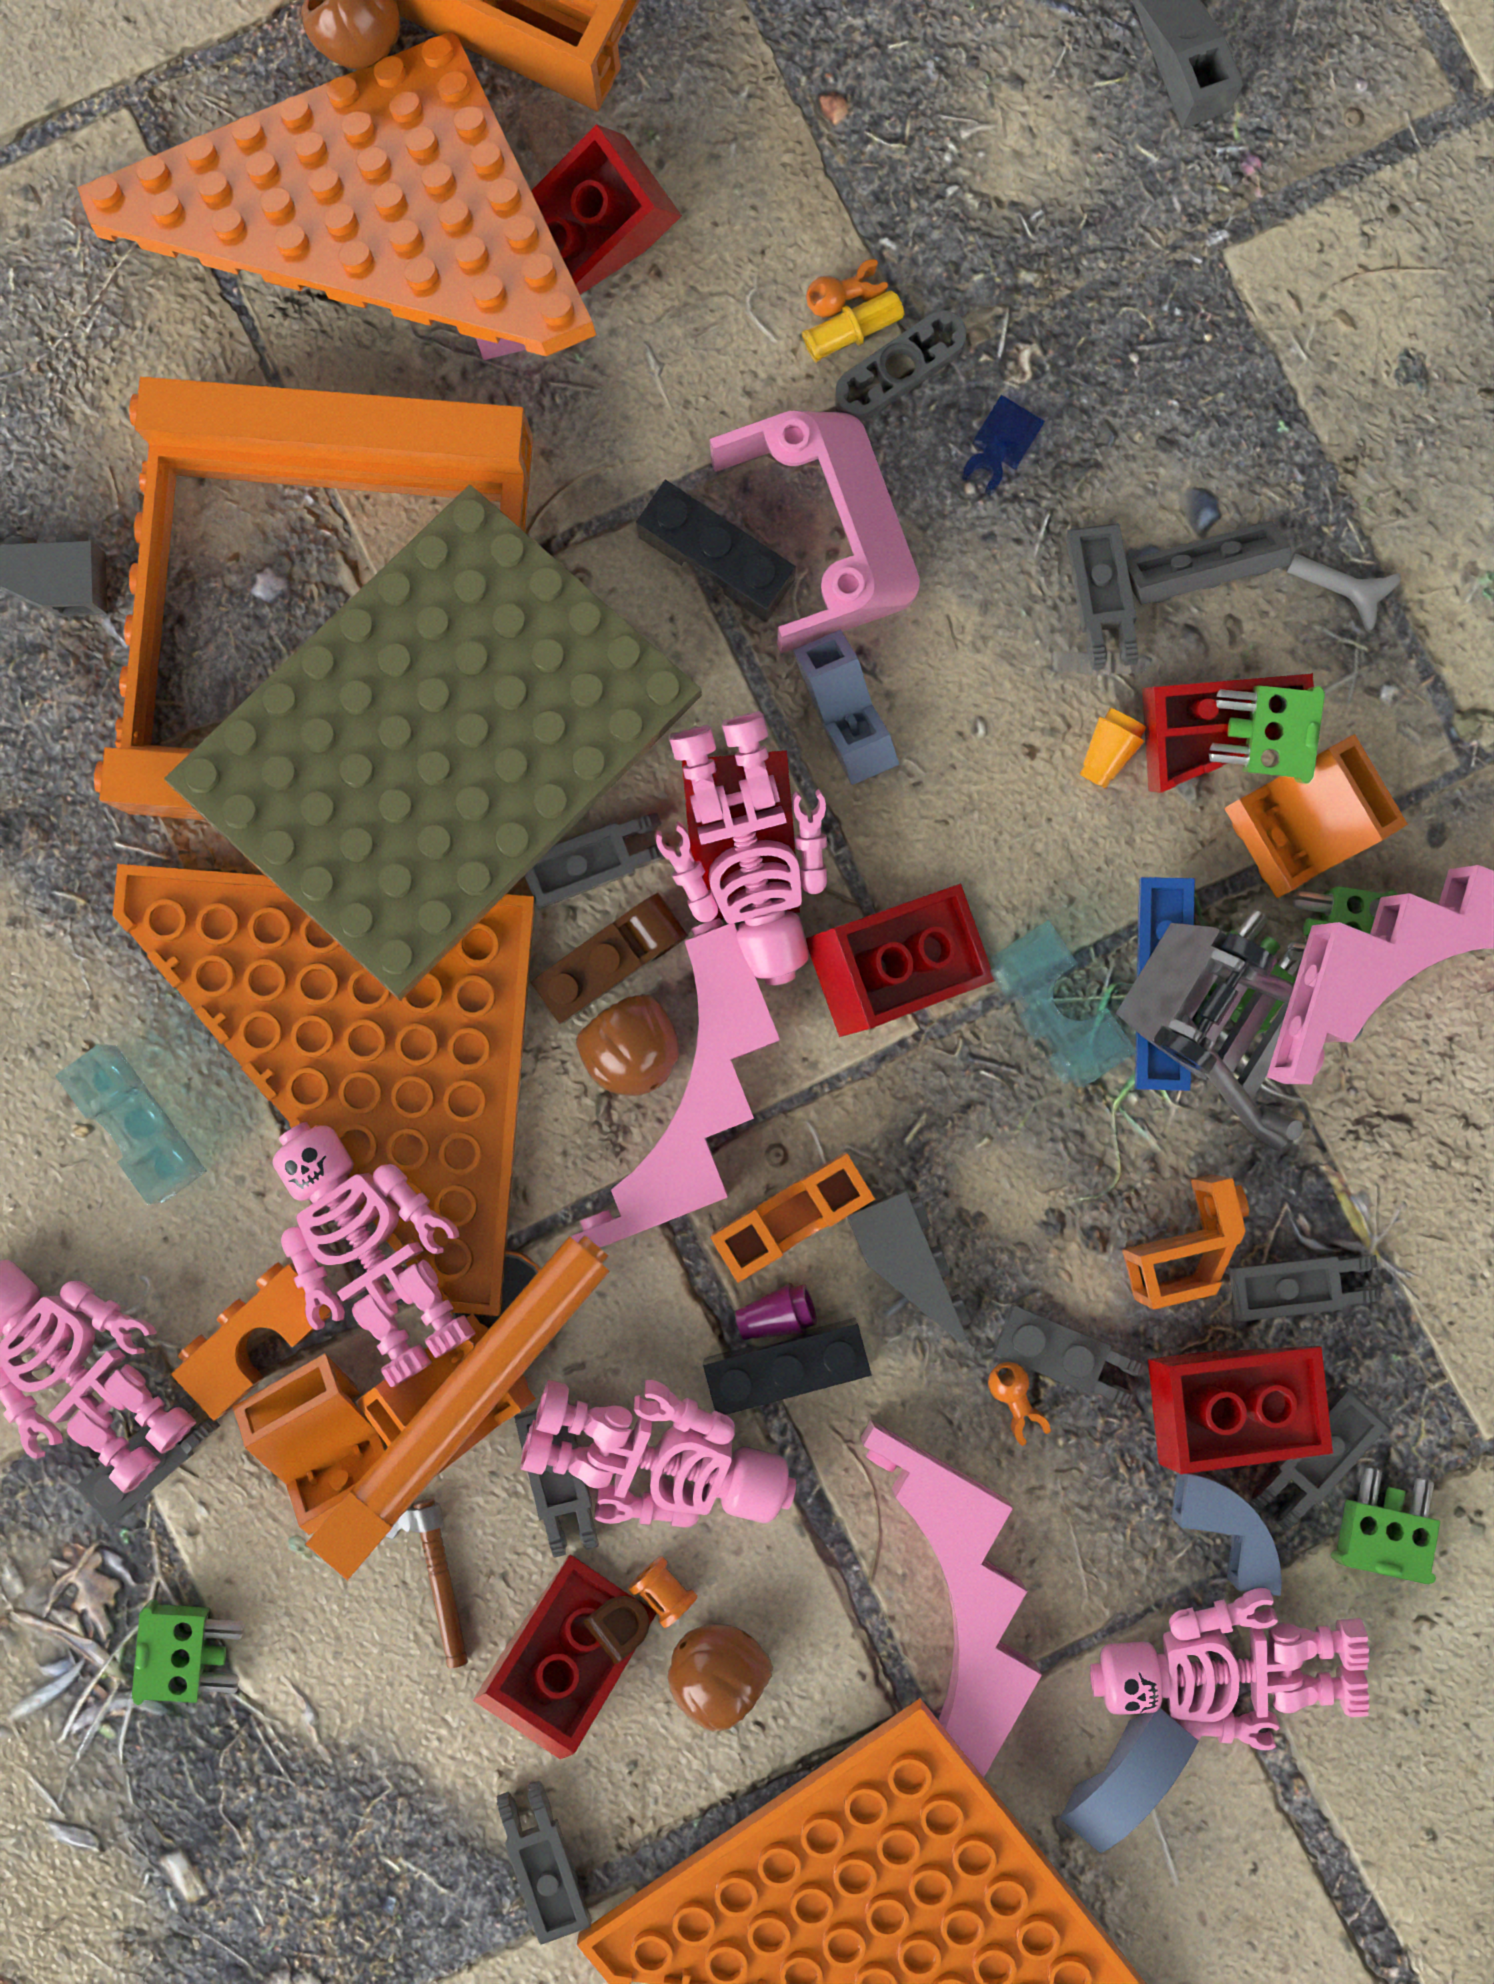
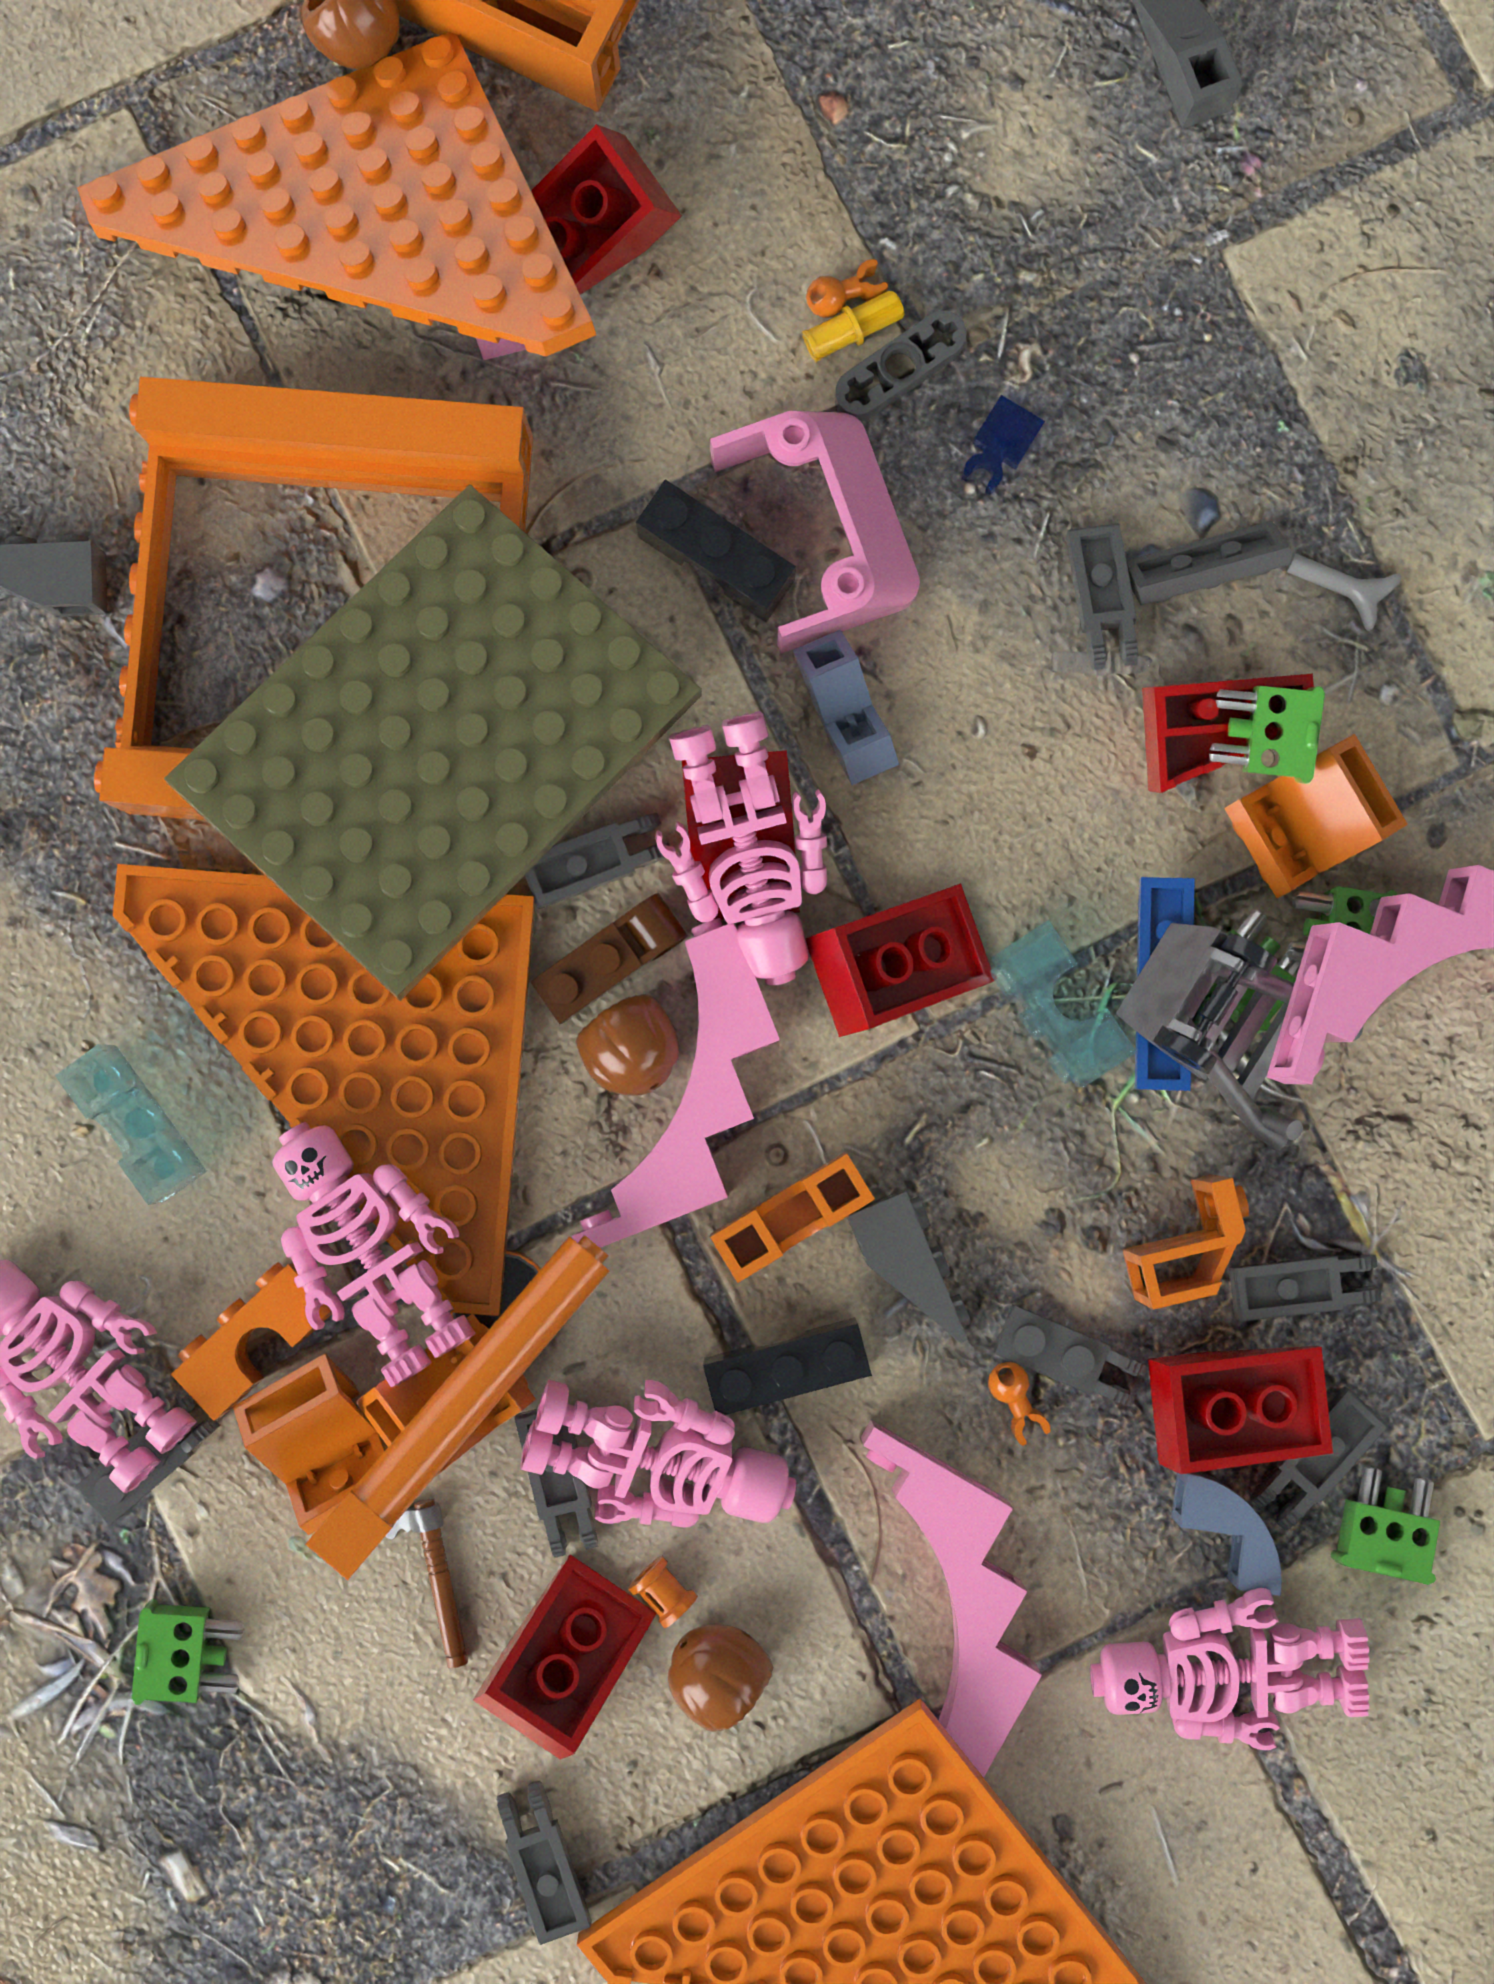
reddish brown tile [583,1596,649,1664] -> none
magenta cone [735,1283,817,1340] -> none
sand blue brick [1060,1708,1199,1853] -> none
light orange cone [1079,708,1147,789] -> none

